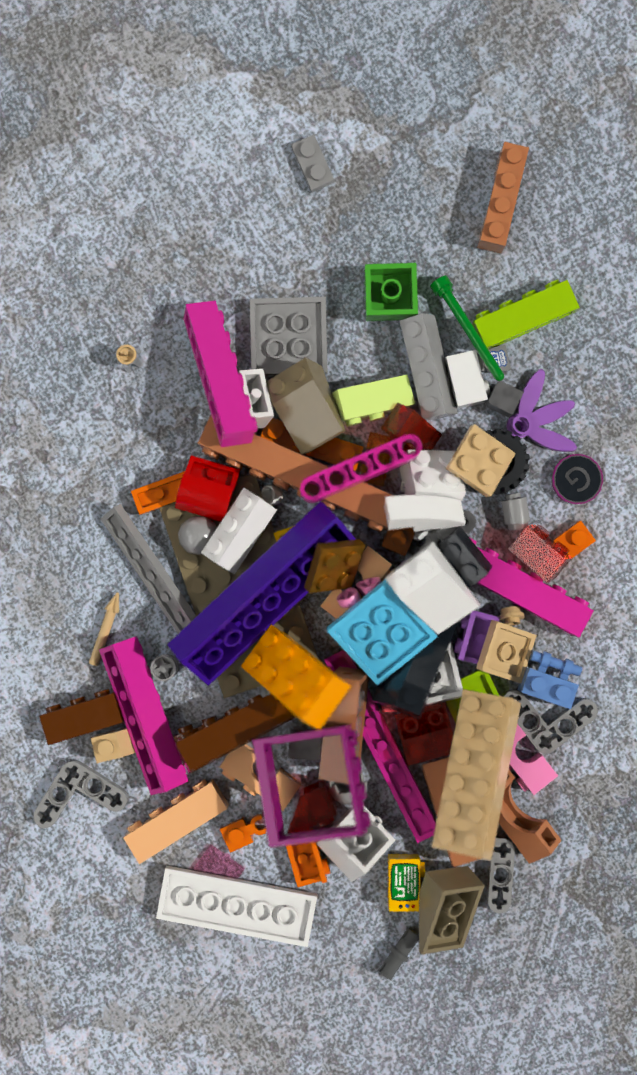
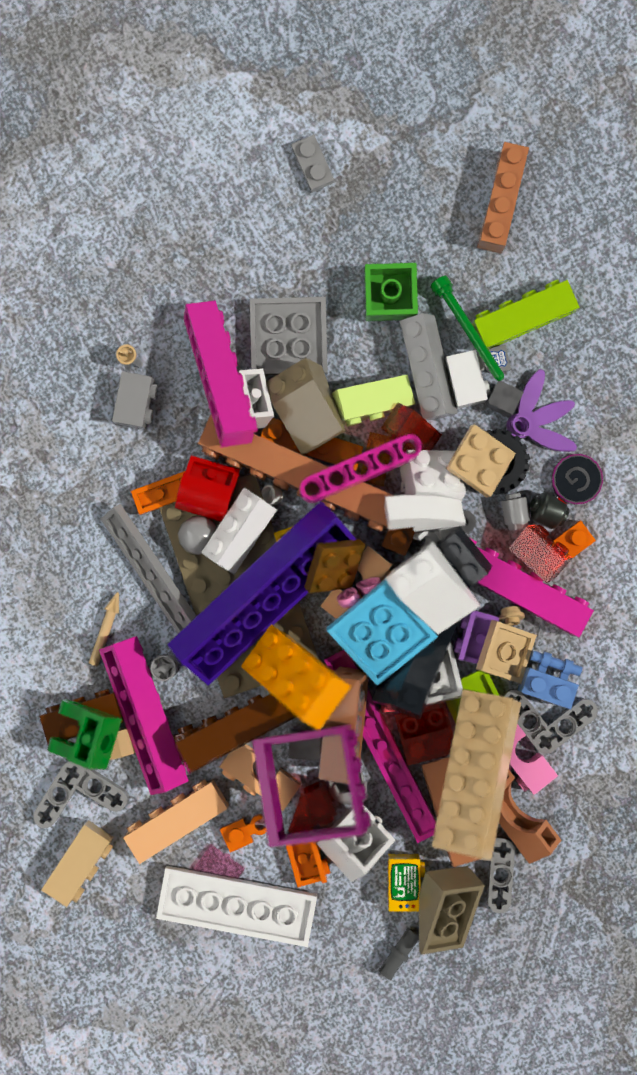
none -> tan brick [41,820,114,907]
none -> green brick [47,699,122,769]
none -> light grey brick [112,371,158,430]
none -> pearl dark grey head [529,491,569,529]

